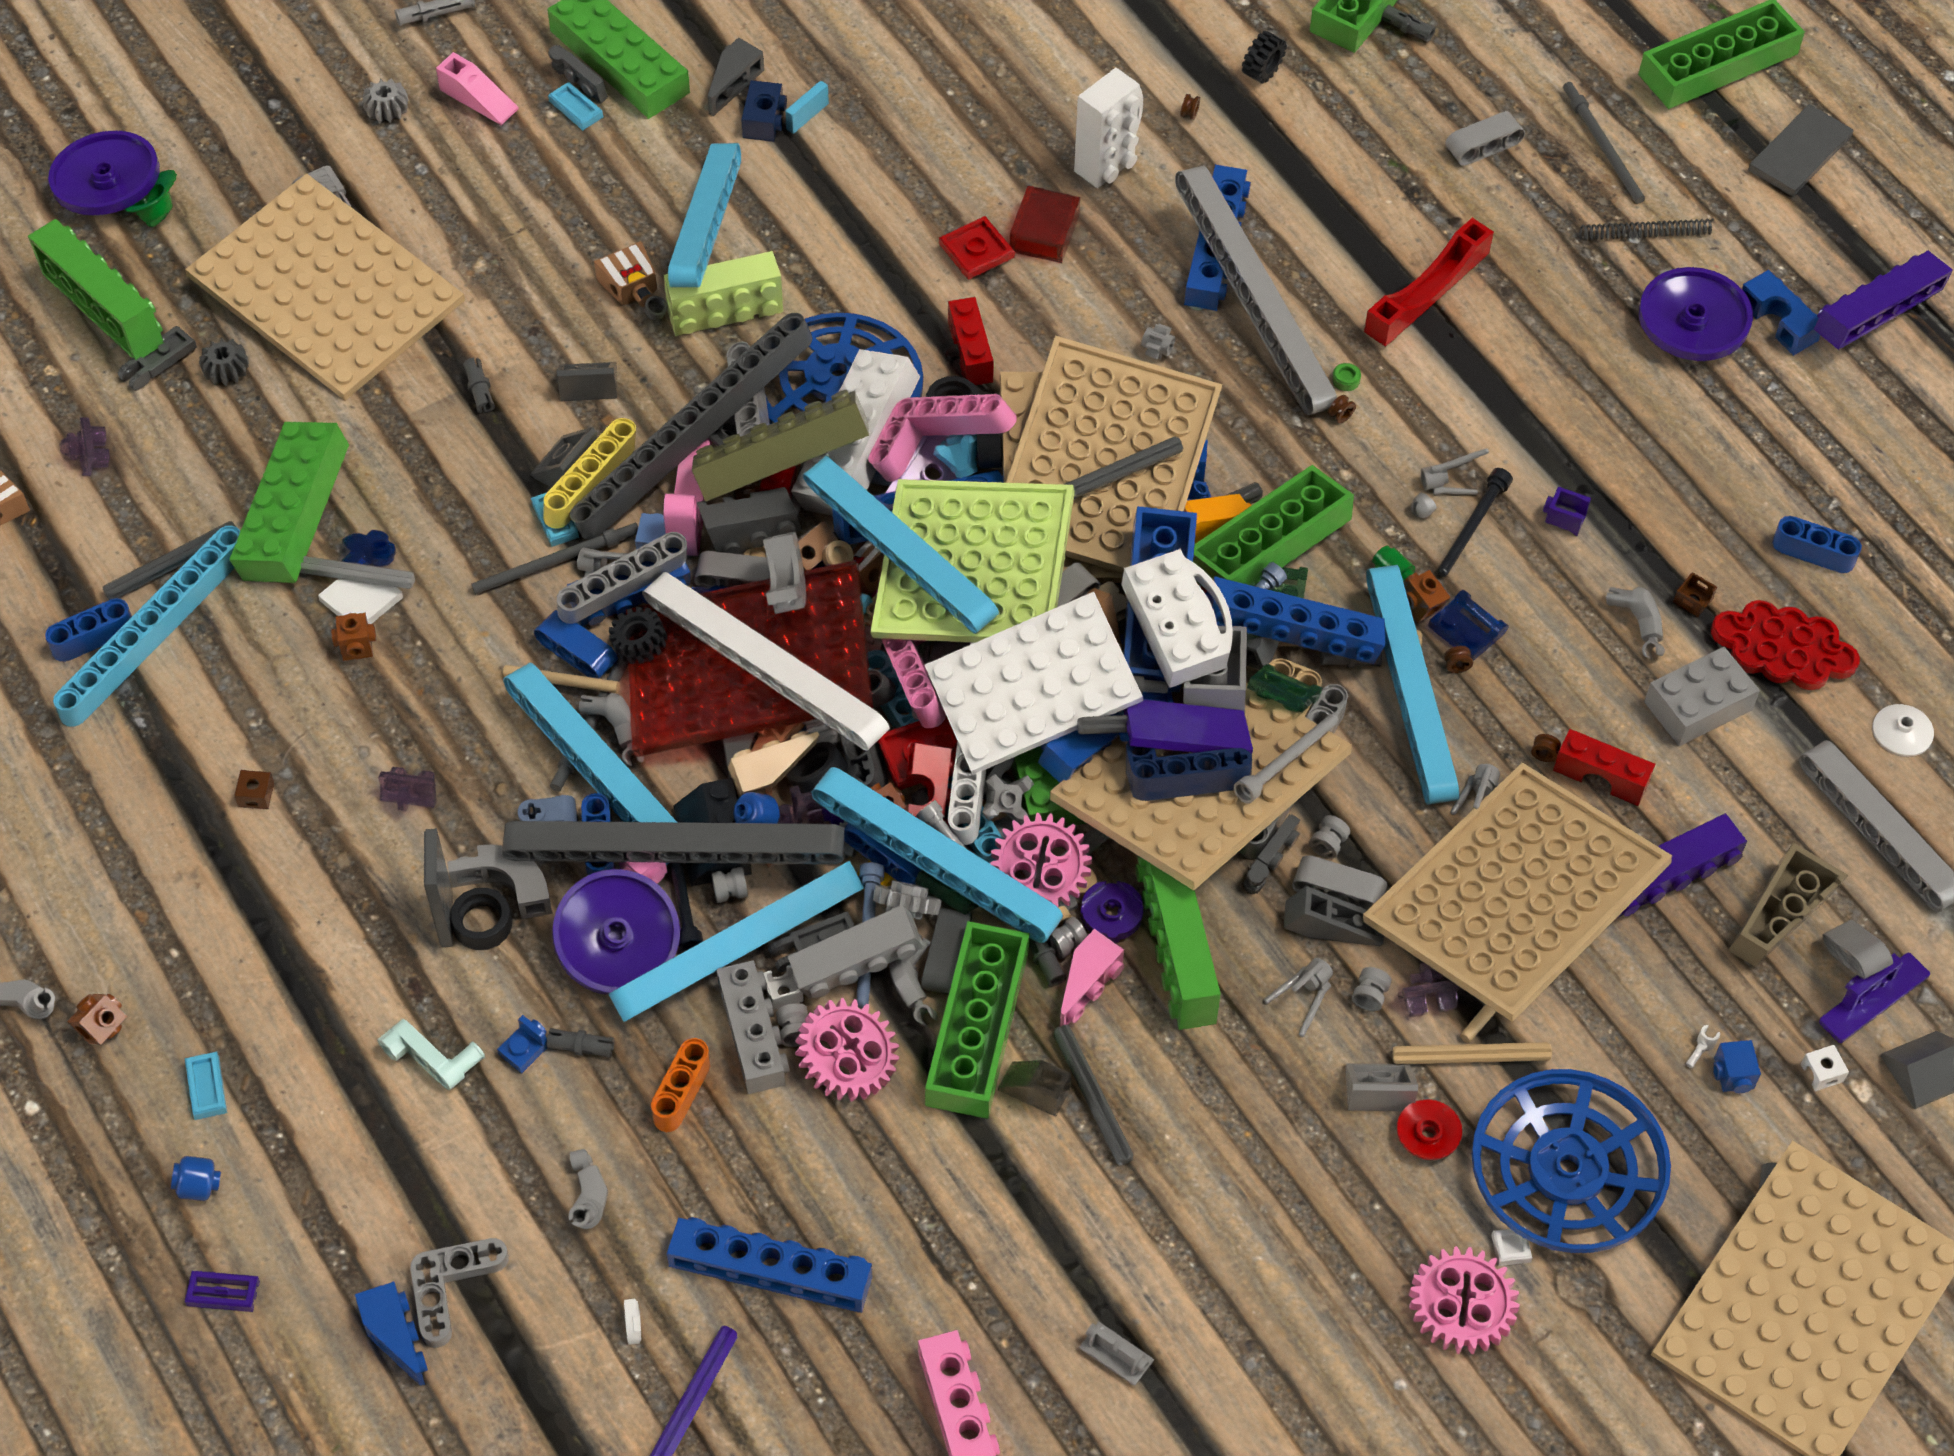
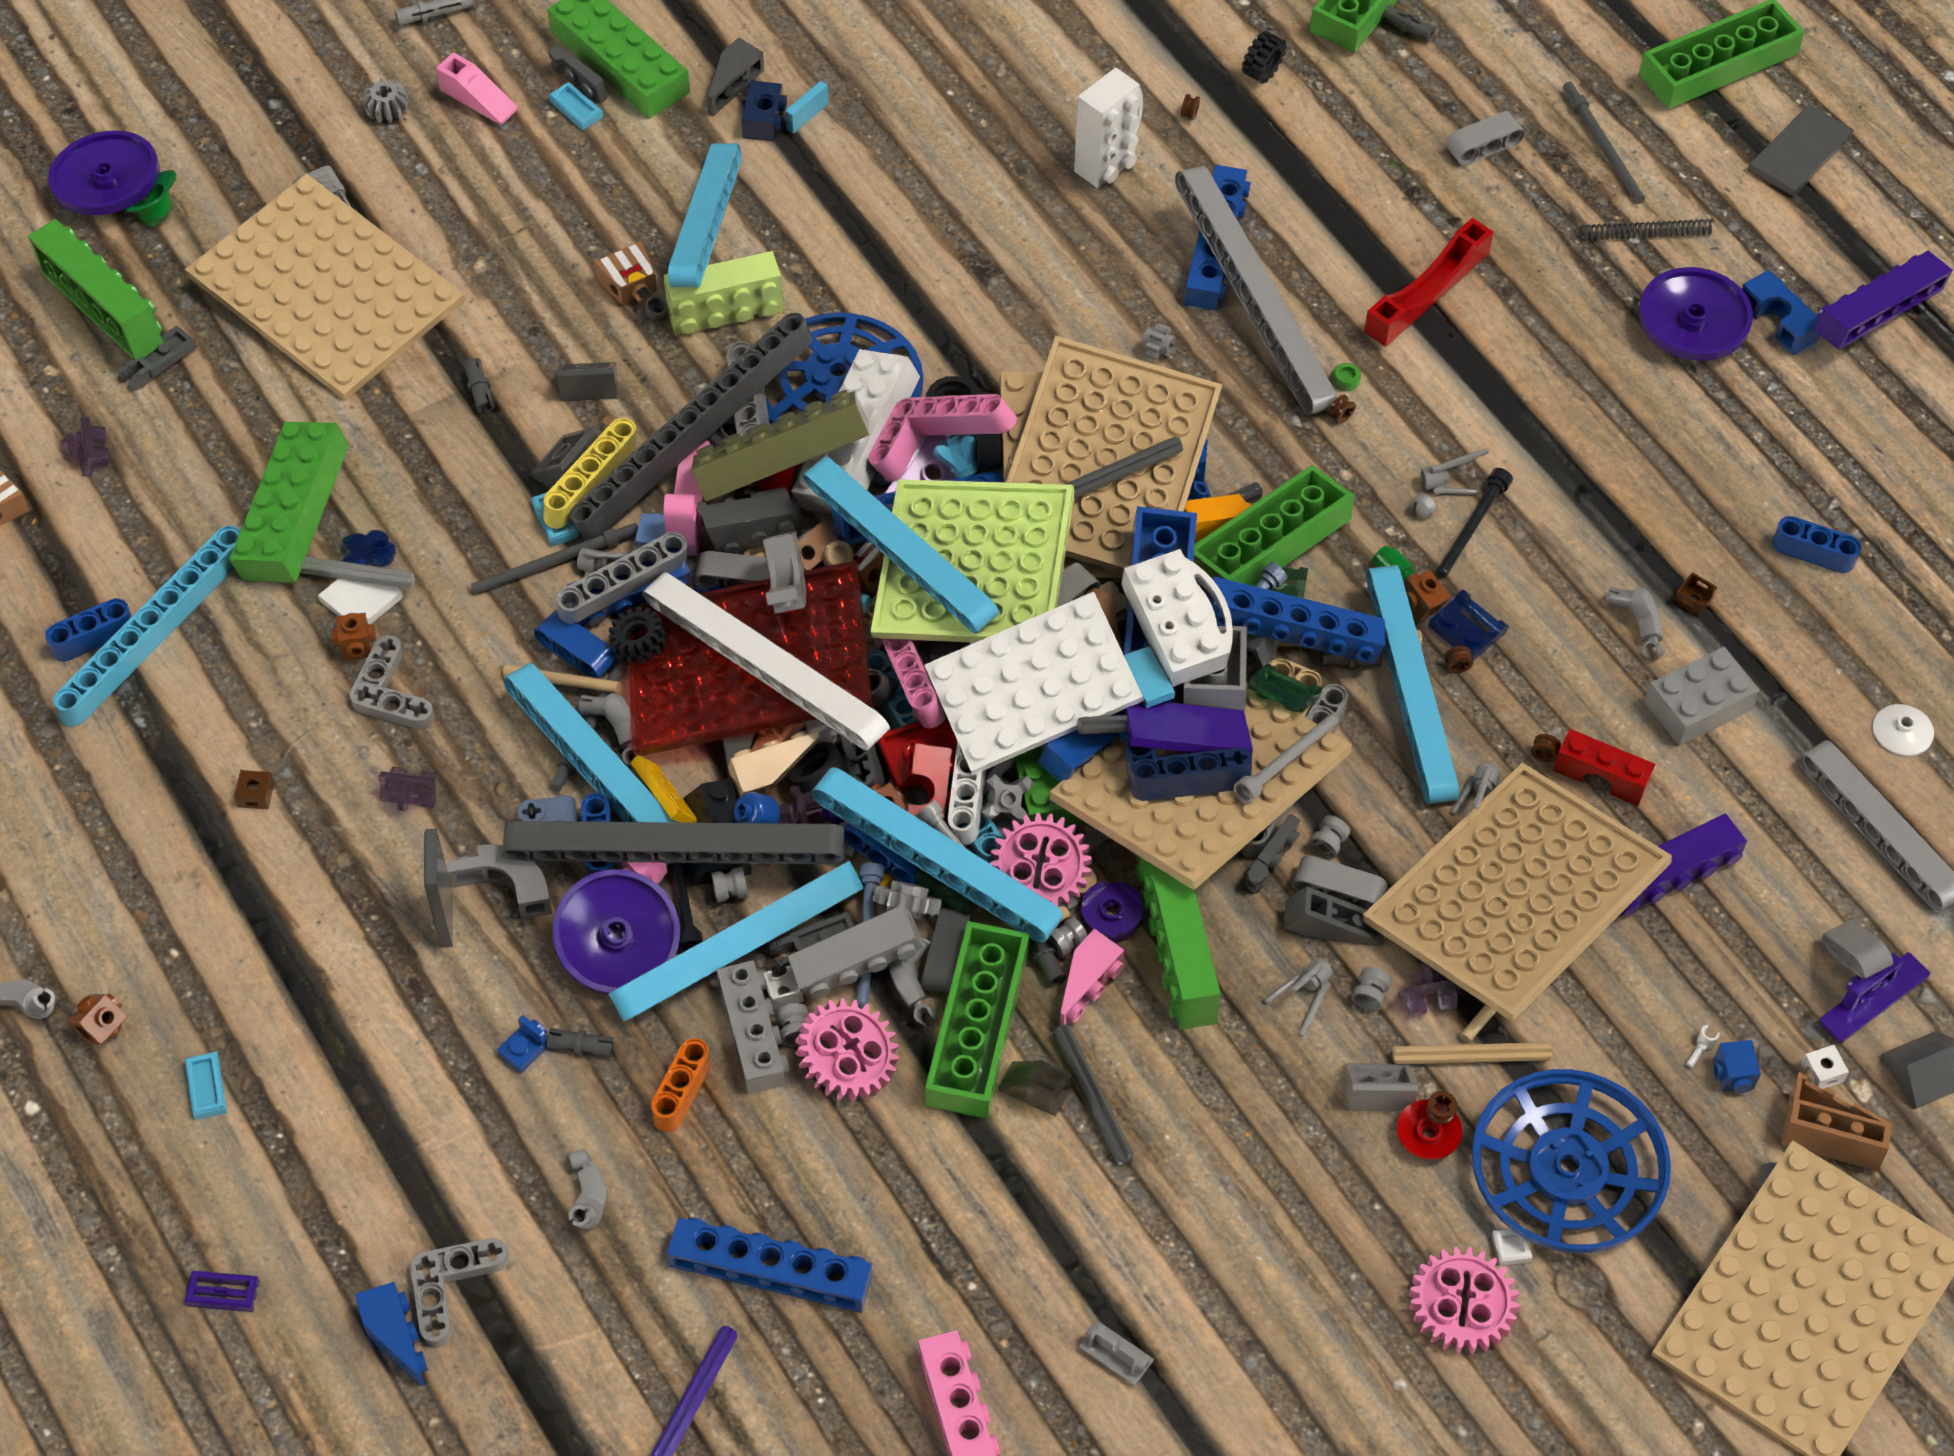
dark grey axle [102,521,236,600] -> none
blue head [170,1156,221,1201] -> none
dark grey gear [199,338,249,386] -> none
light aqua beam [377,1019,485,1090] -> none
black tyre [450,888,512,950] -> none
white tile [624,1299,642,1345] -> none
red plate [939,216,1015,280] -> none
red arch [948,297,994,385] -> none
clear red brick [1009,185,1080,263] -> none
dark purple window [1543,487,1591,536] -> none
red plate [1711,600,1860,690] -> none
dark tan wedge [1728,842,1848,967] -> none
none -> light grey beam [350,635,435,729]
none -> yellow tile [630,755,698,823]
none -> medium azure tile [1124,646,1175,708]
none -> reddish brown bush [1426,1091,1457,1124]
none -> medium nougat wedge [1781,1072,1892,1171]

